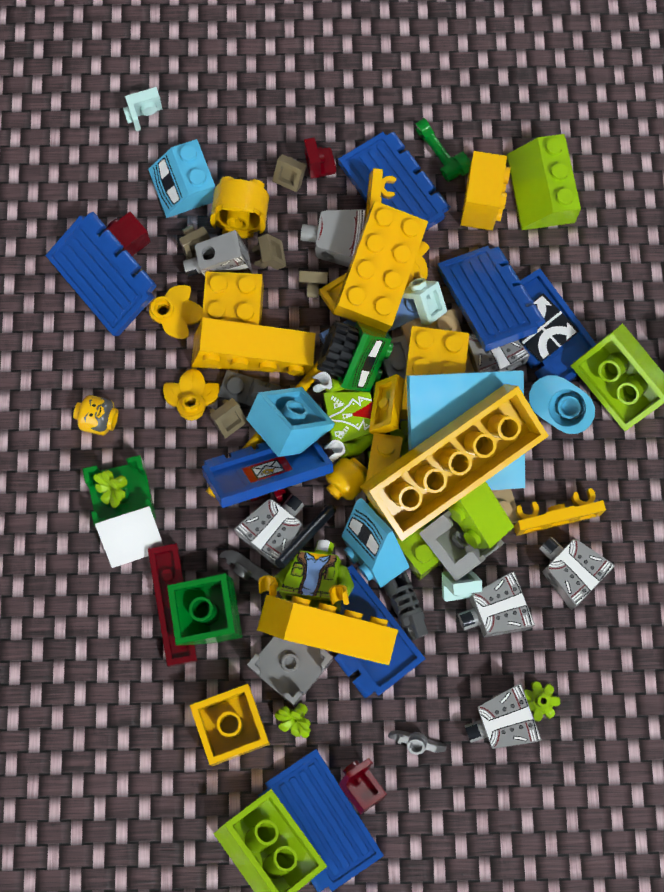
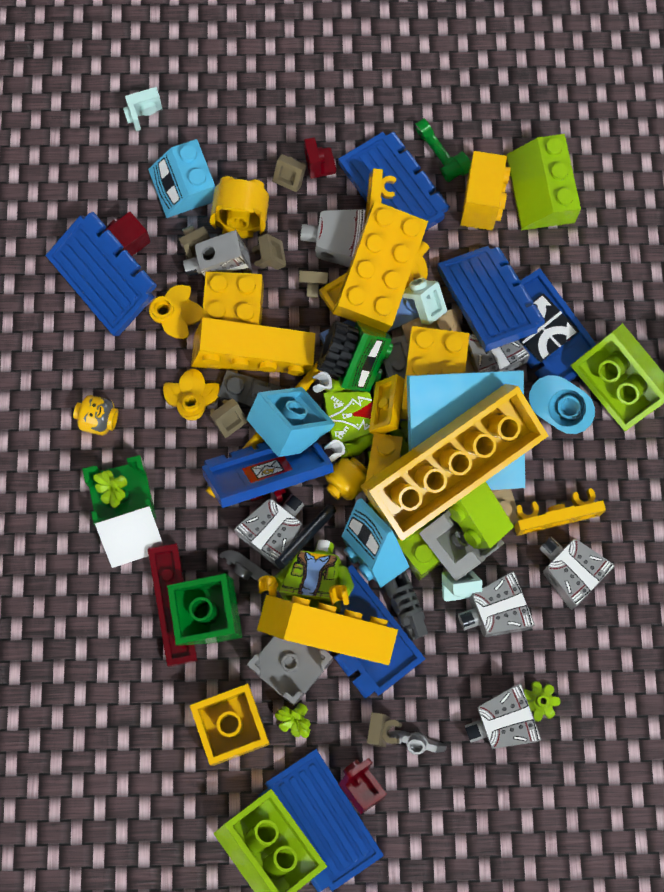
none -> dark tan tile [367,712,402,748]

